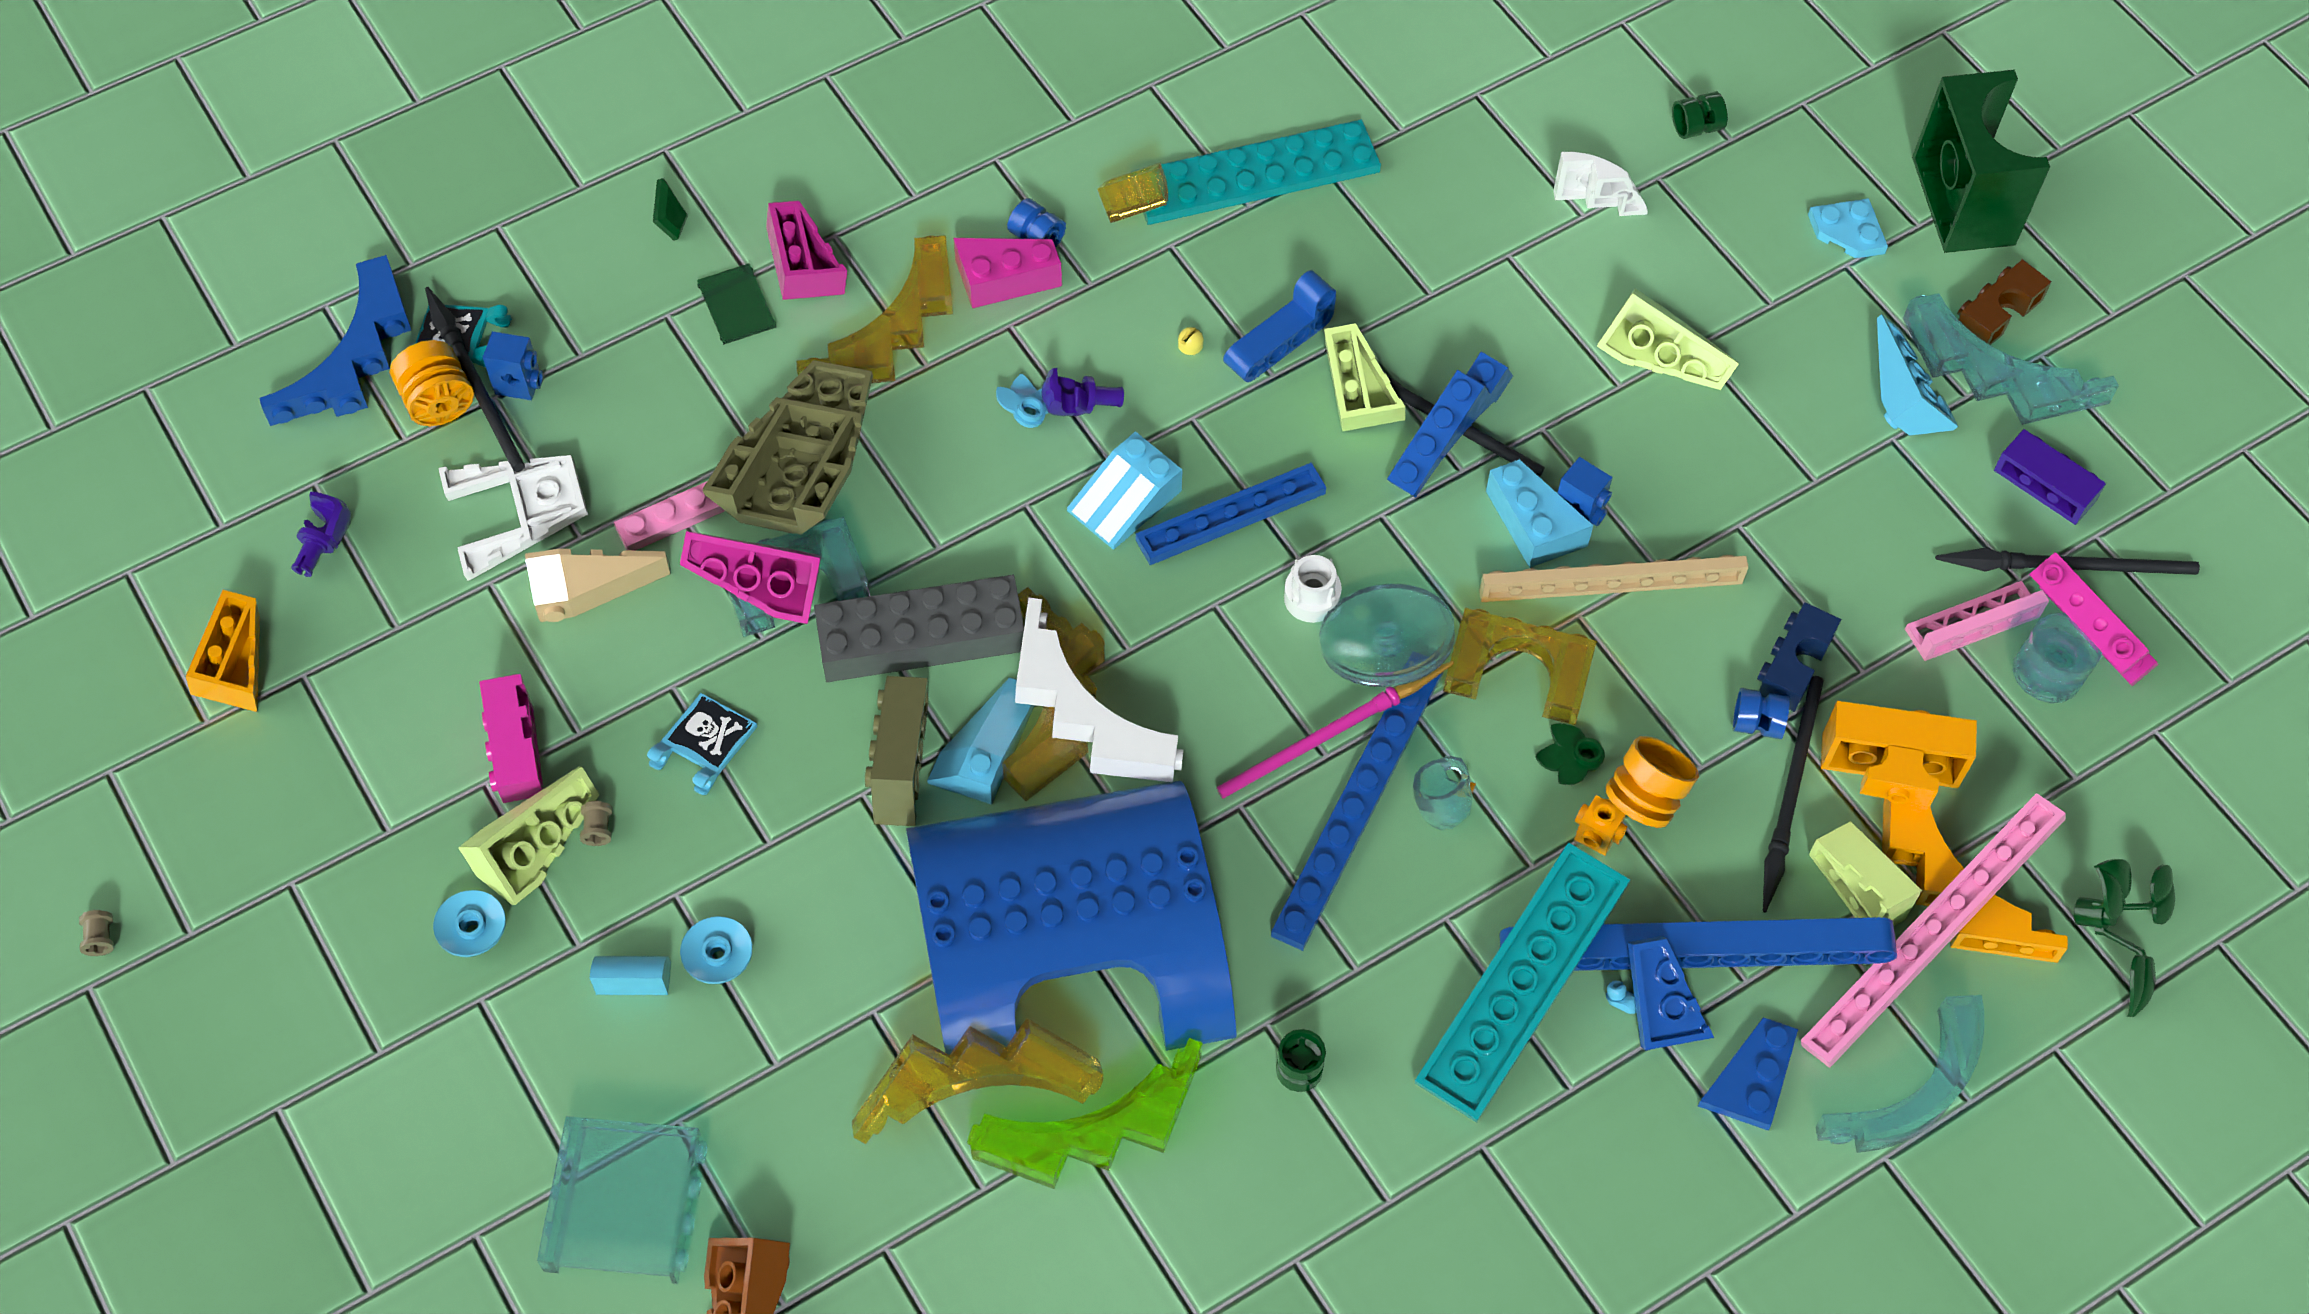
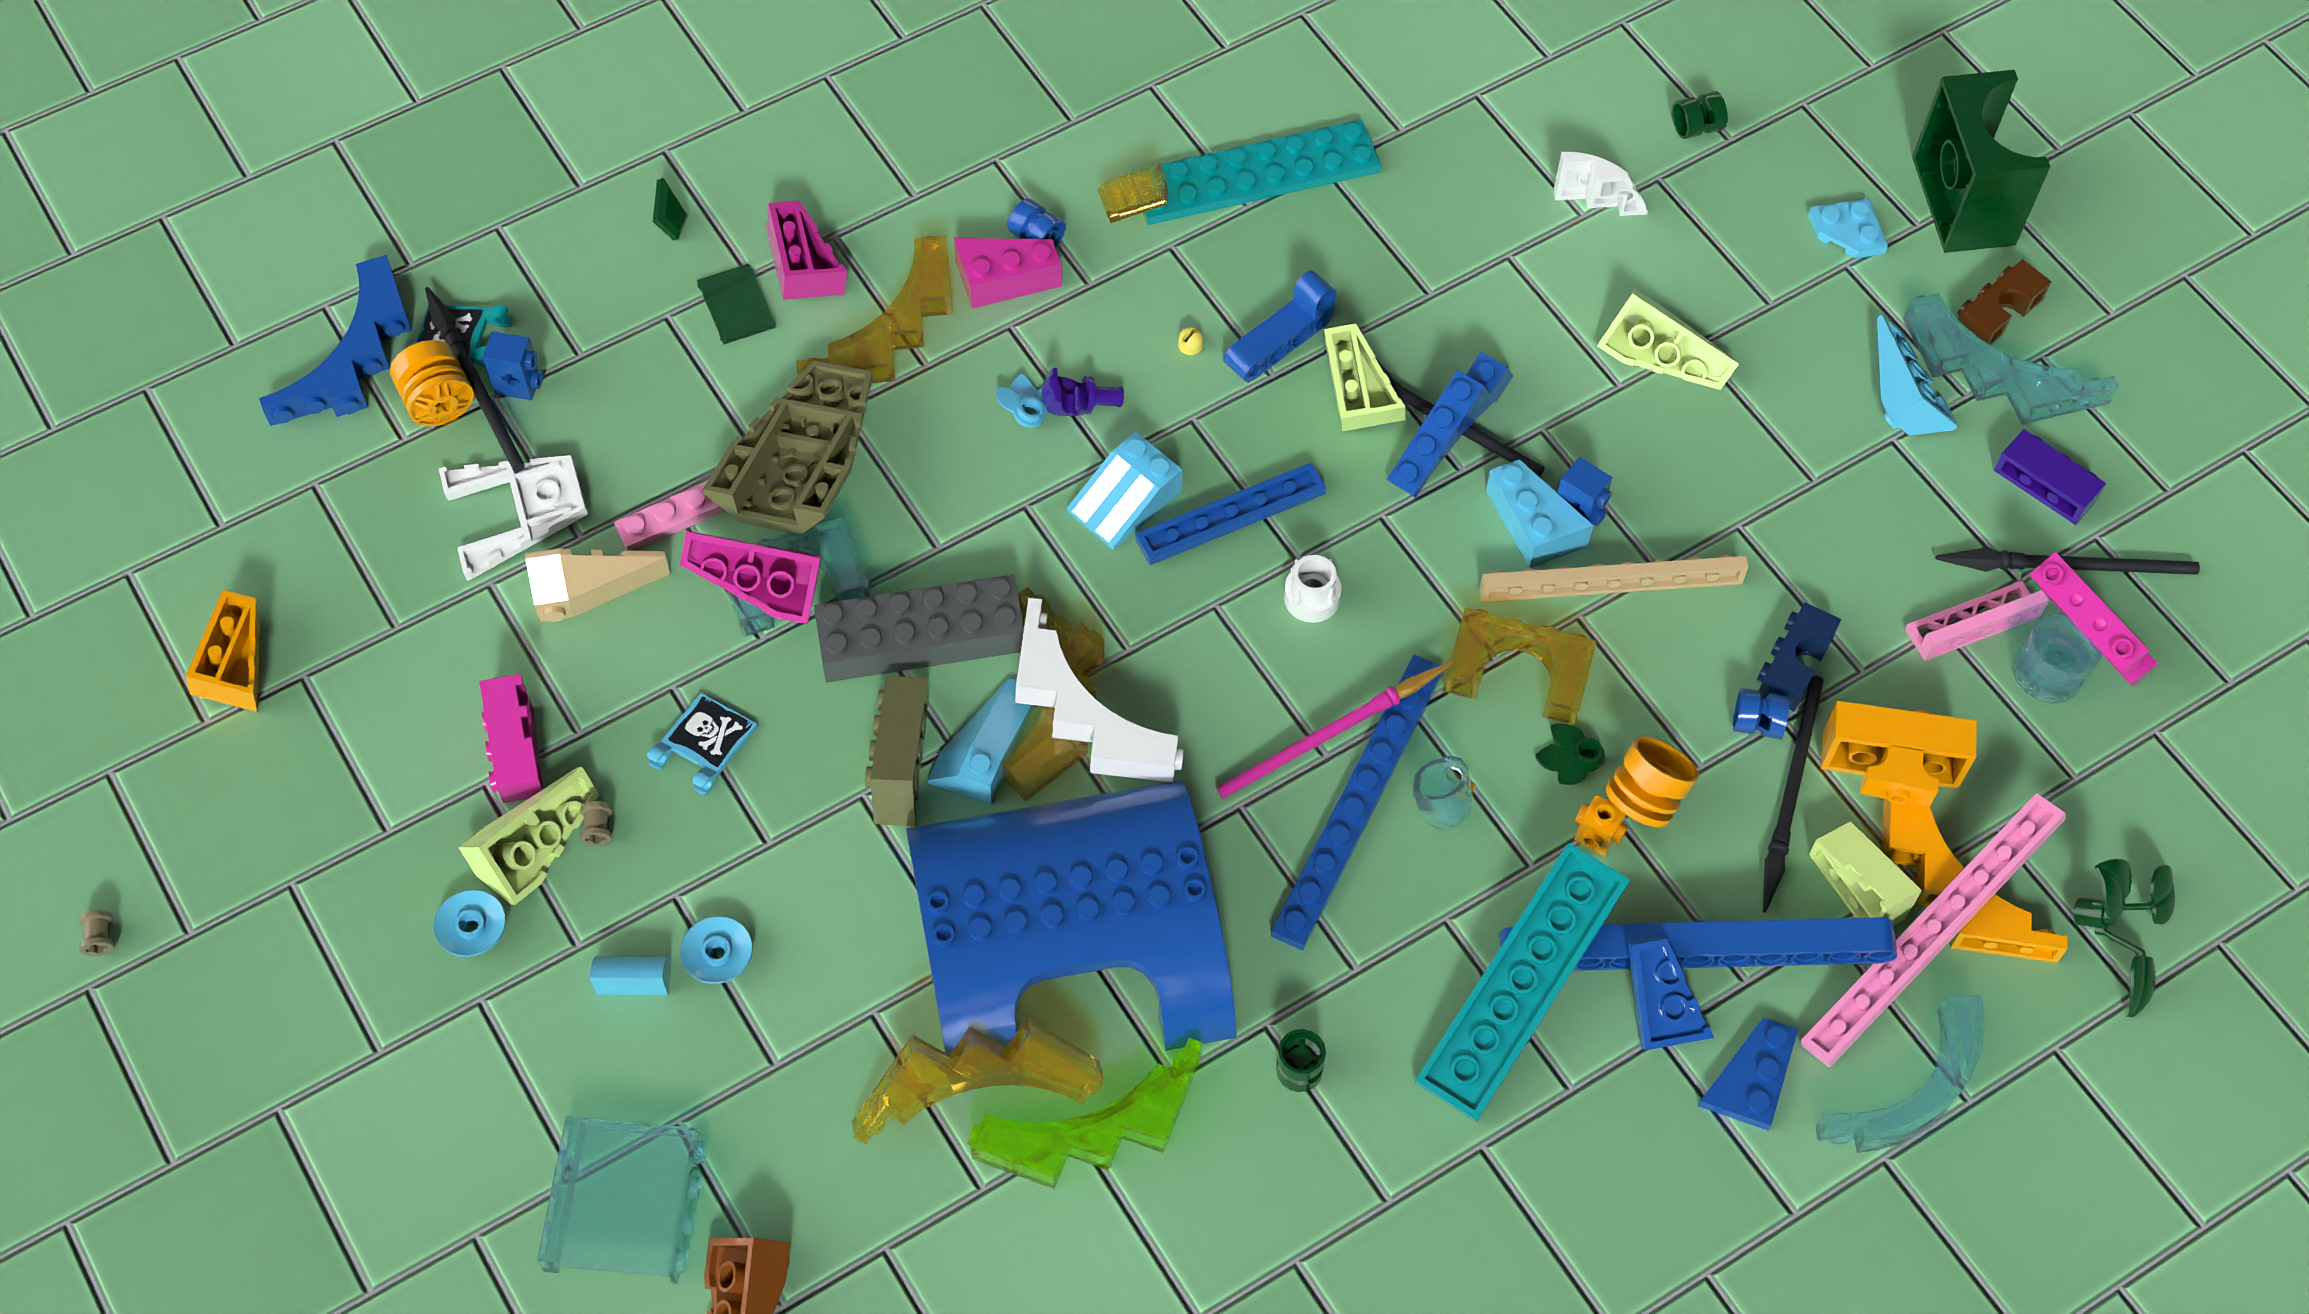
dark purple piece [291,492,351,577] -> none
clear light blue dish [1319,584,1455,687] -> none
medium azure arm [1606,981,1636,1014] -> none

